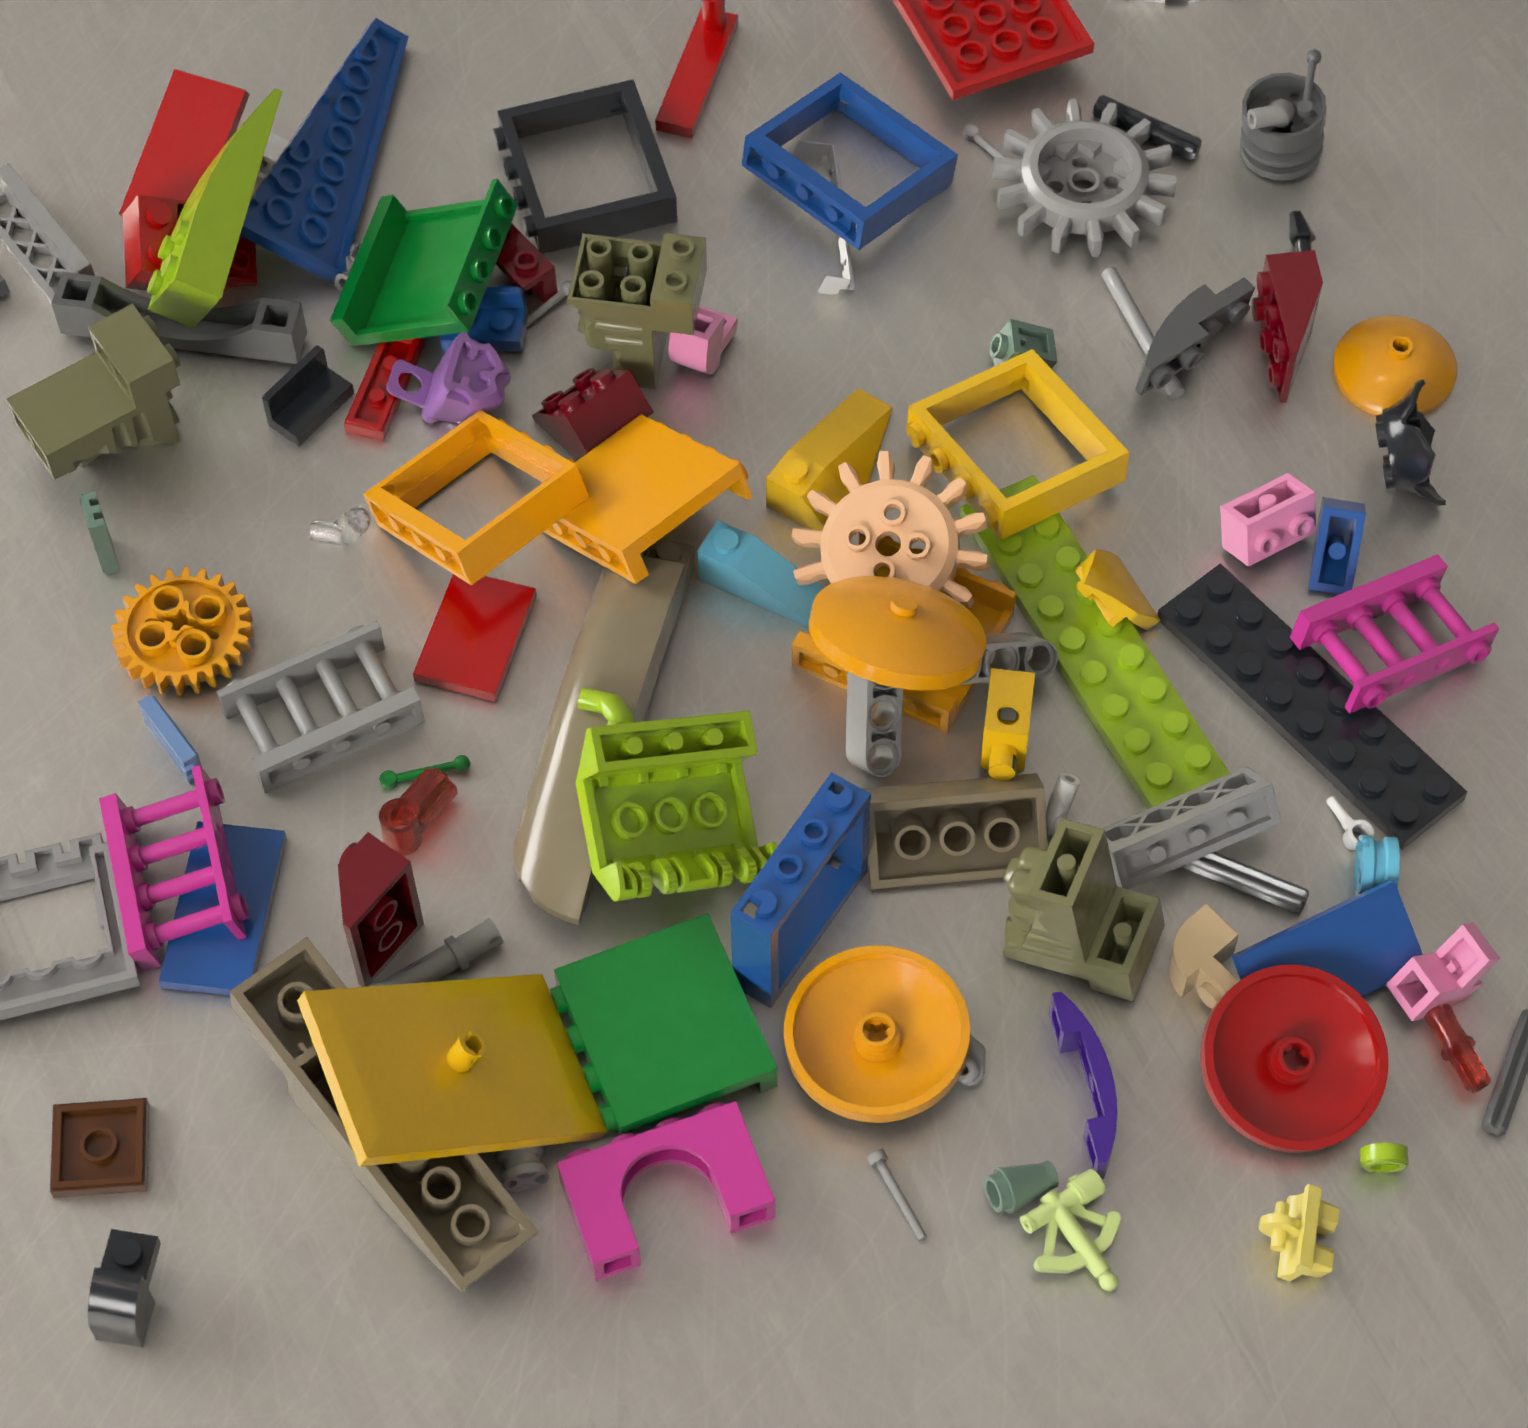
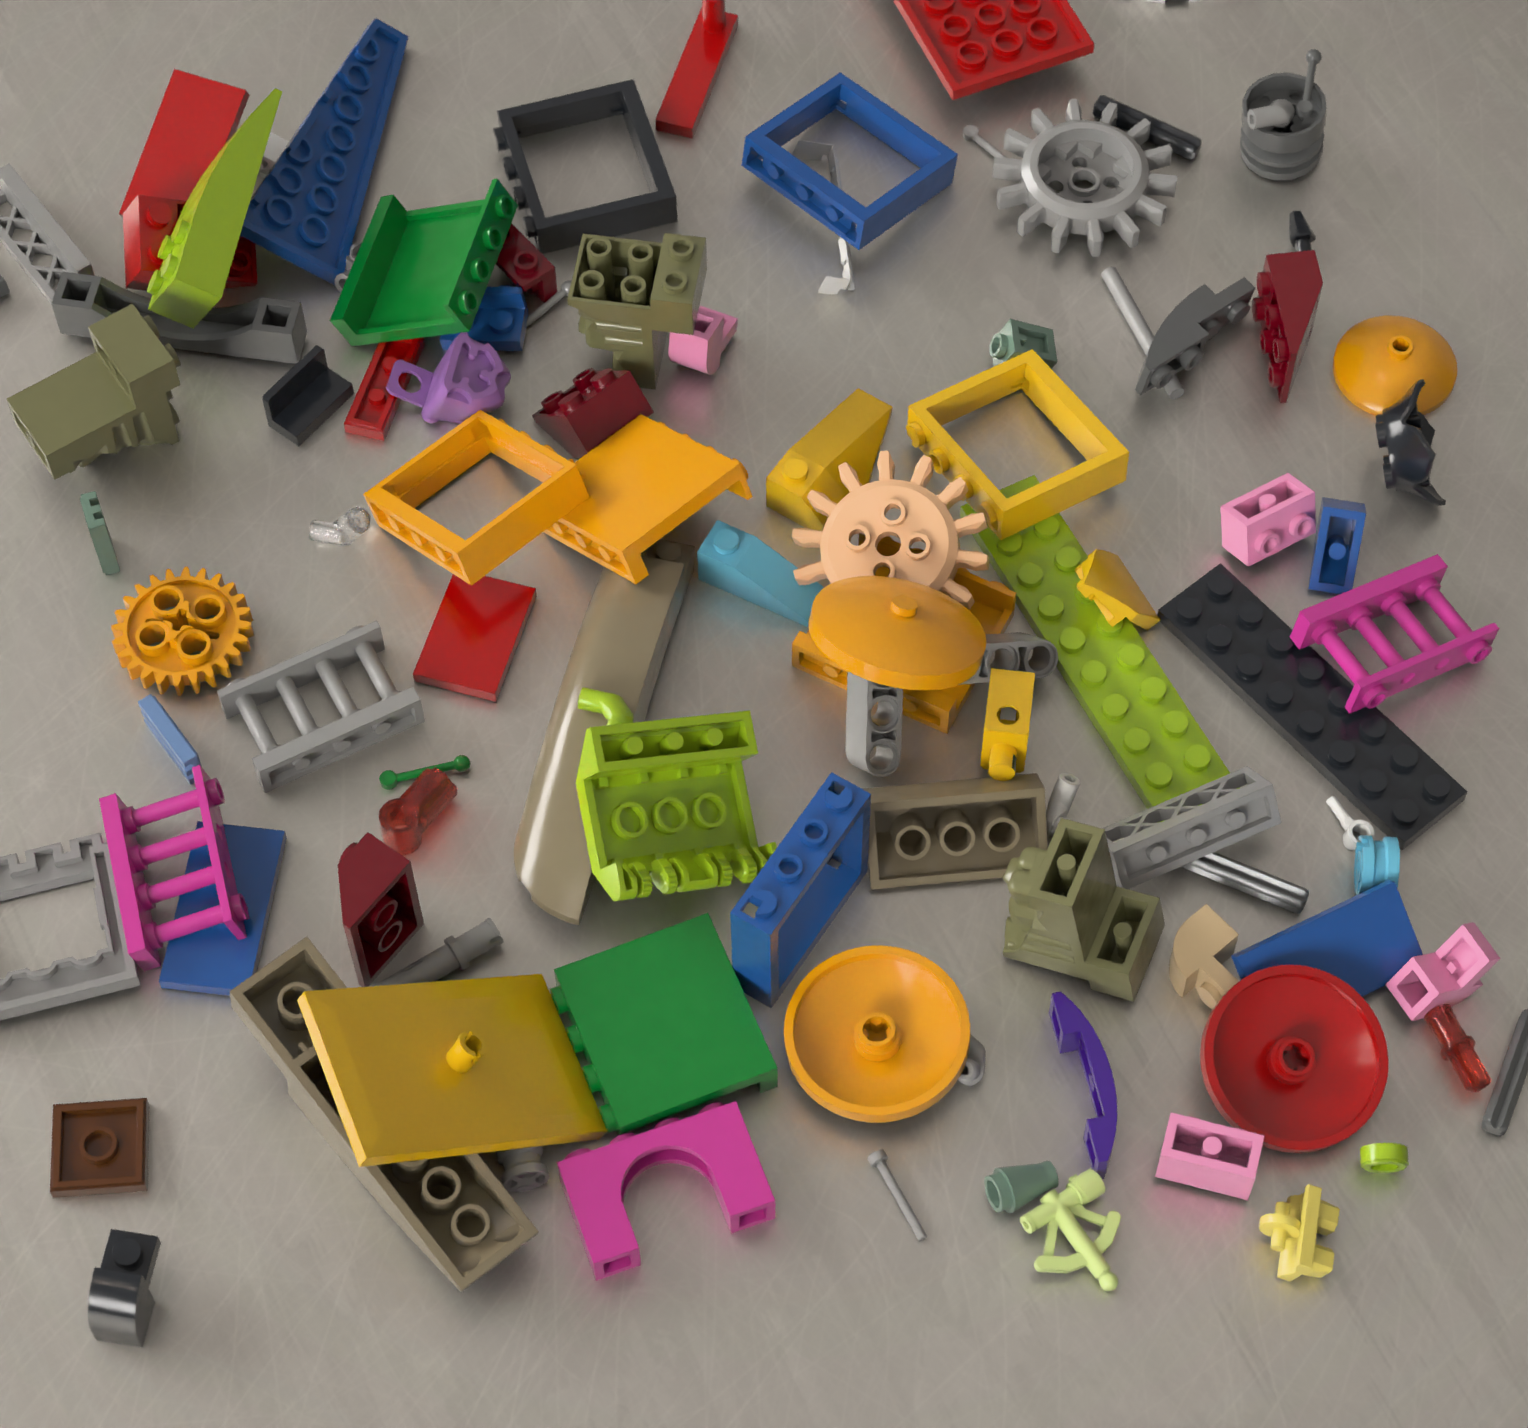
none -> bright pink brick [1155,1112,1264,1200]

